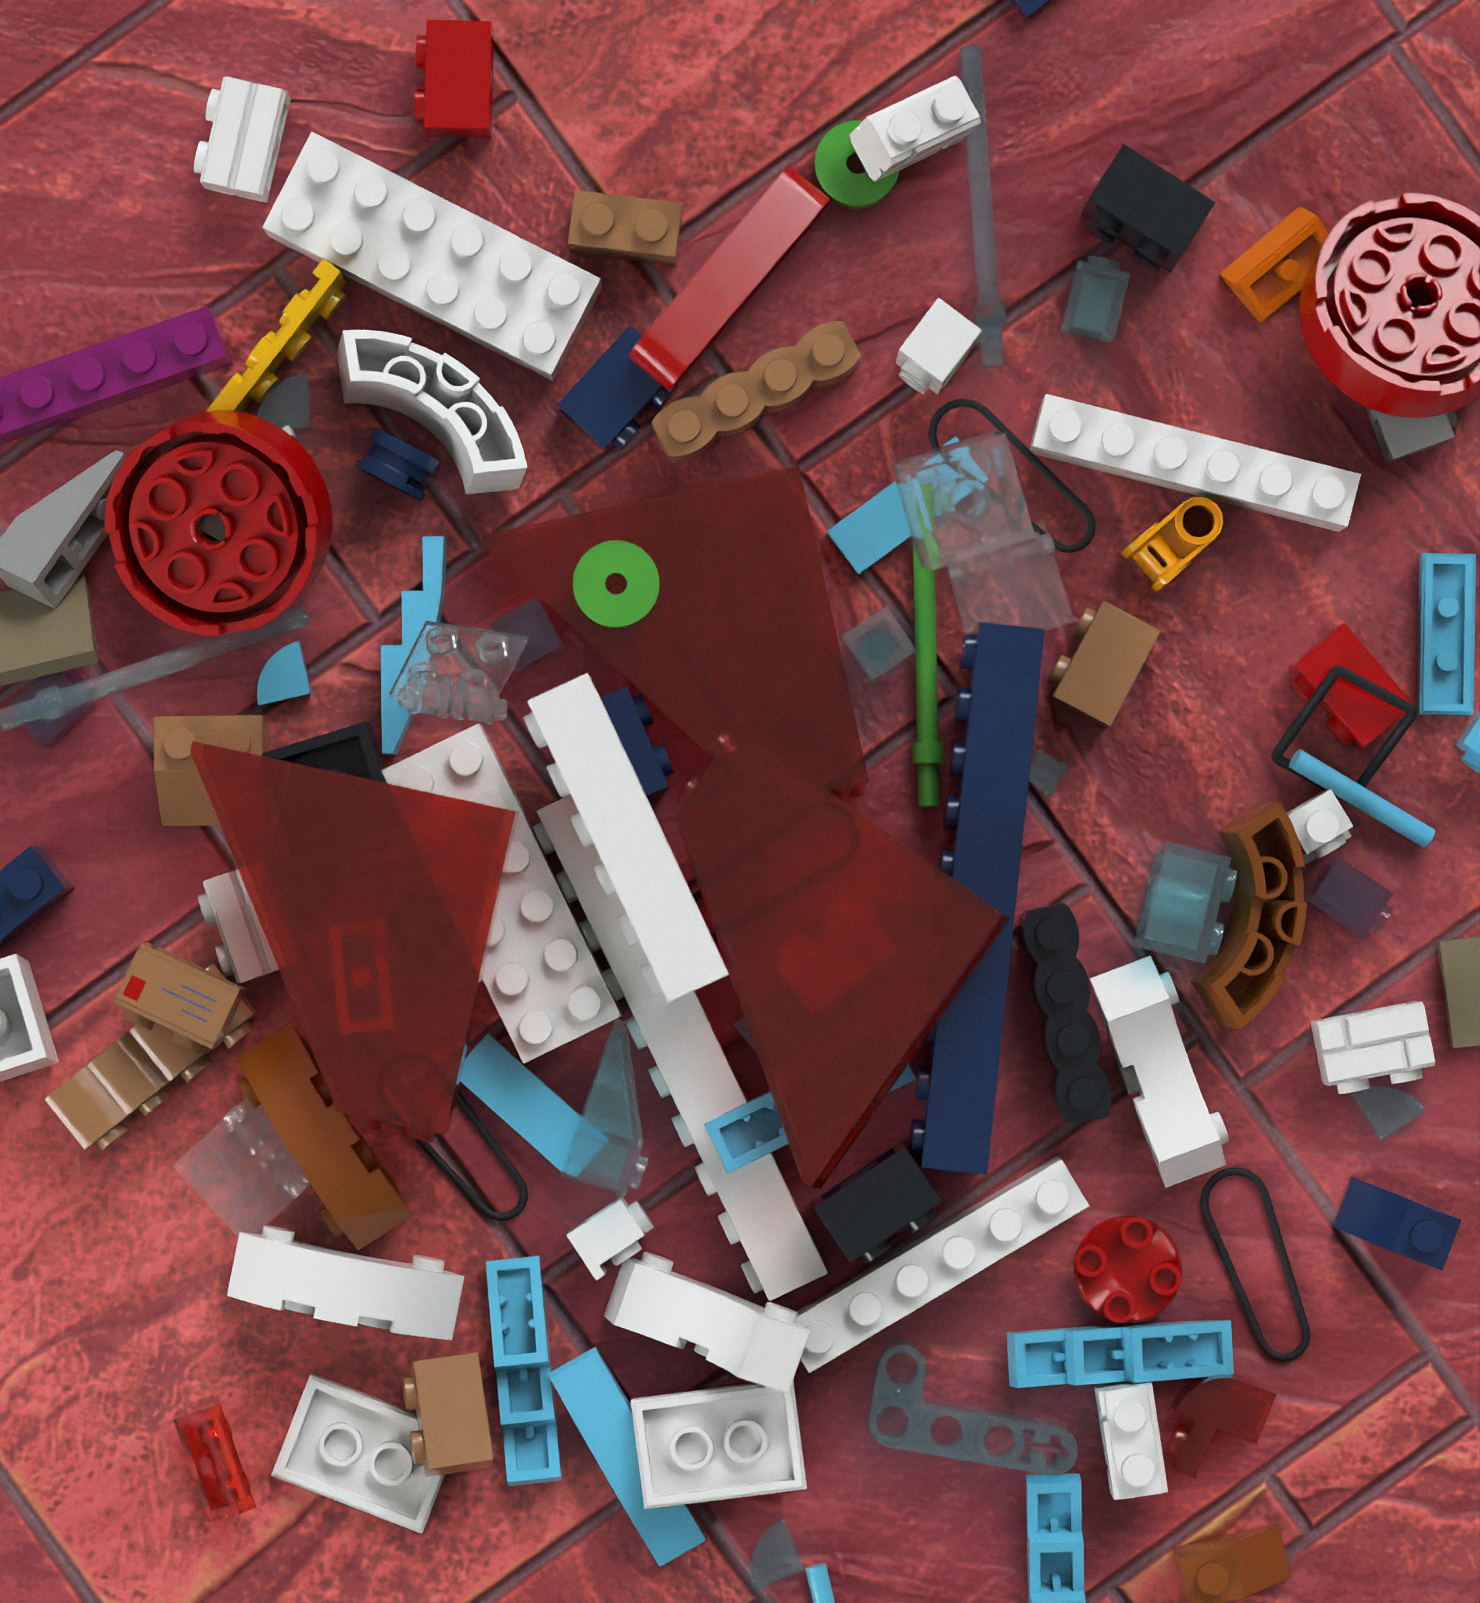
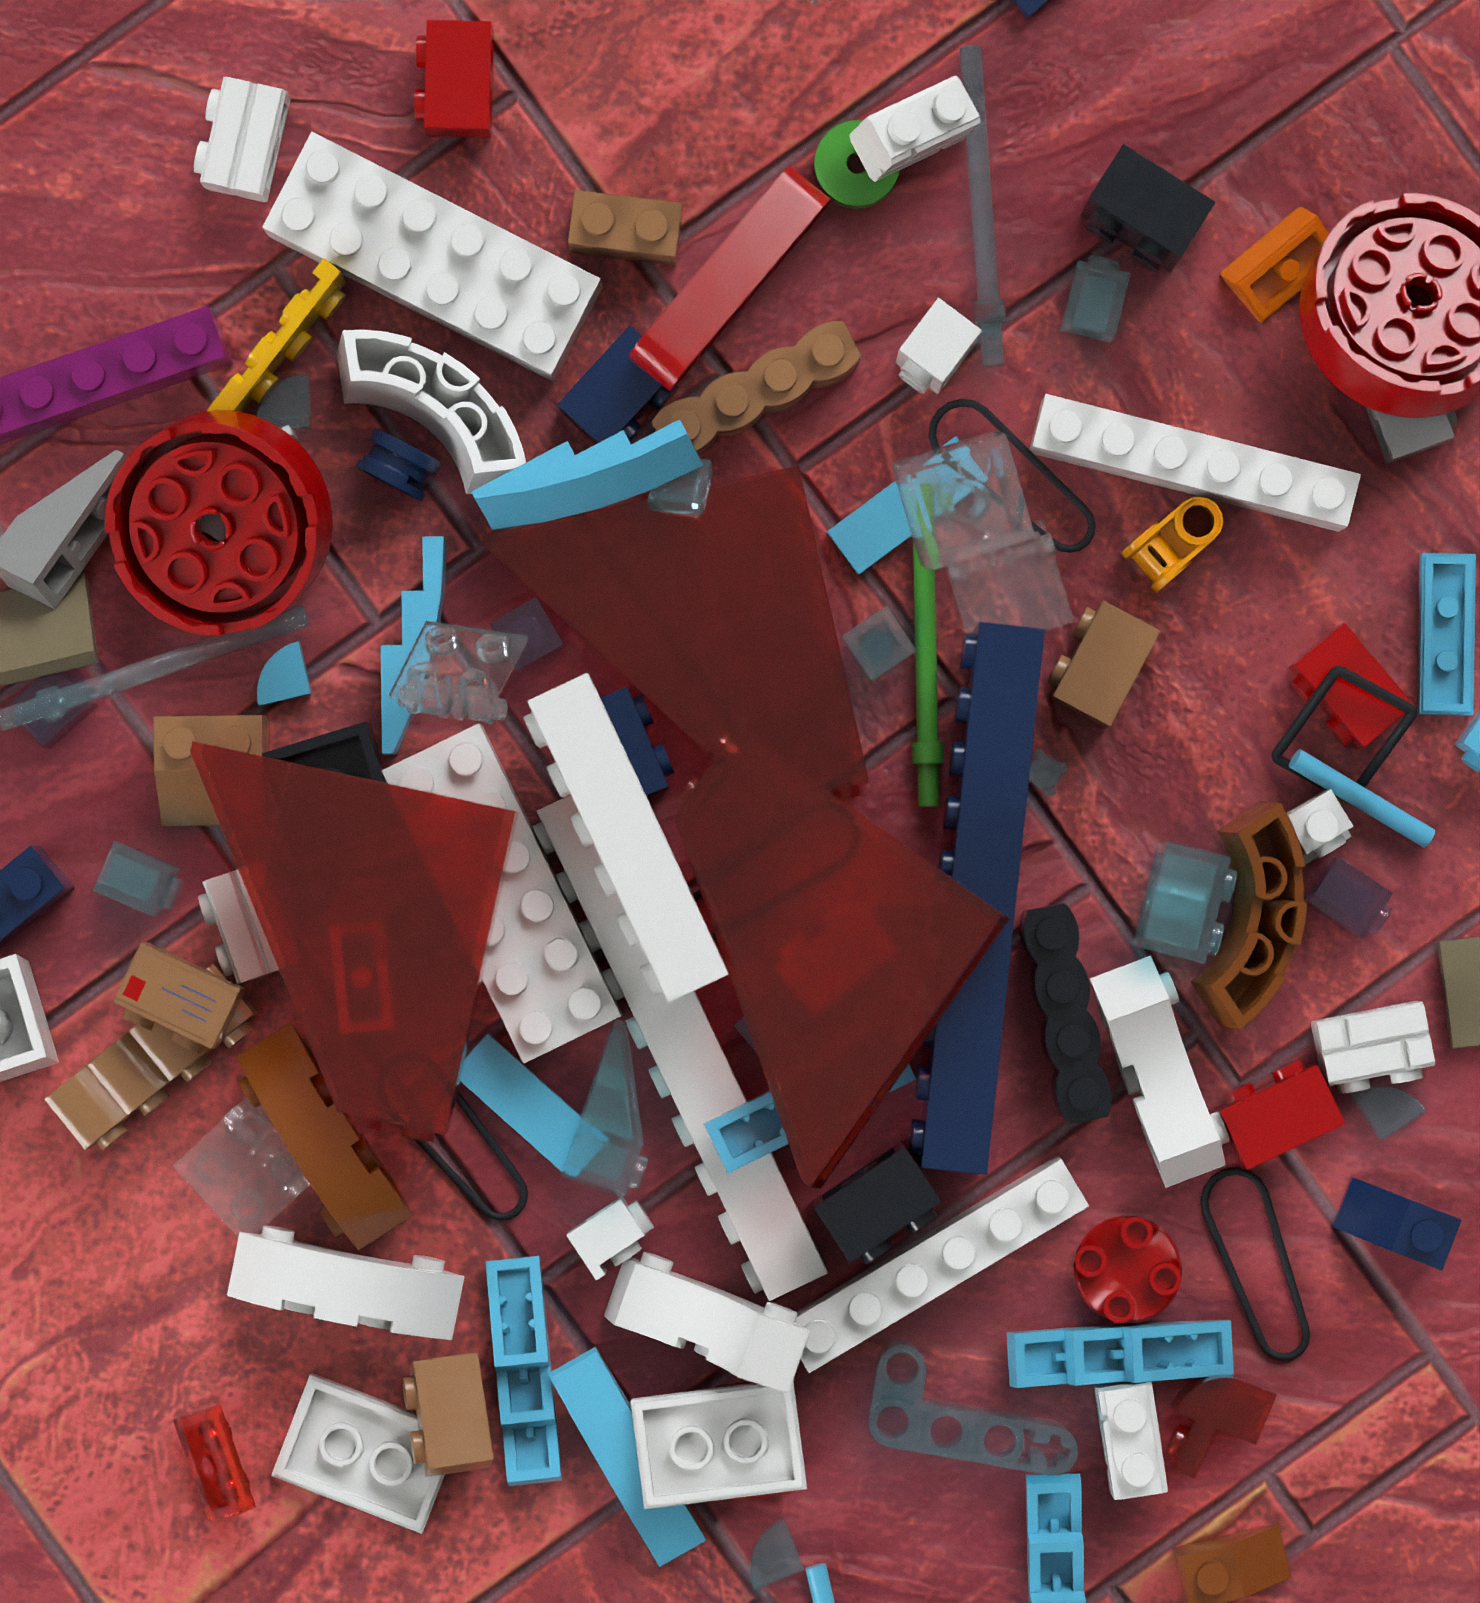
bright green piece [573,540,660,628] -> none
none -> clear light blue brick [93,841,183,916]
none -> medium azure slope [471,419,703,530]
none -> clear light blue tile [648,459,713,515]
none -> red brick [1214,1059,1346,1170]

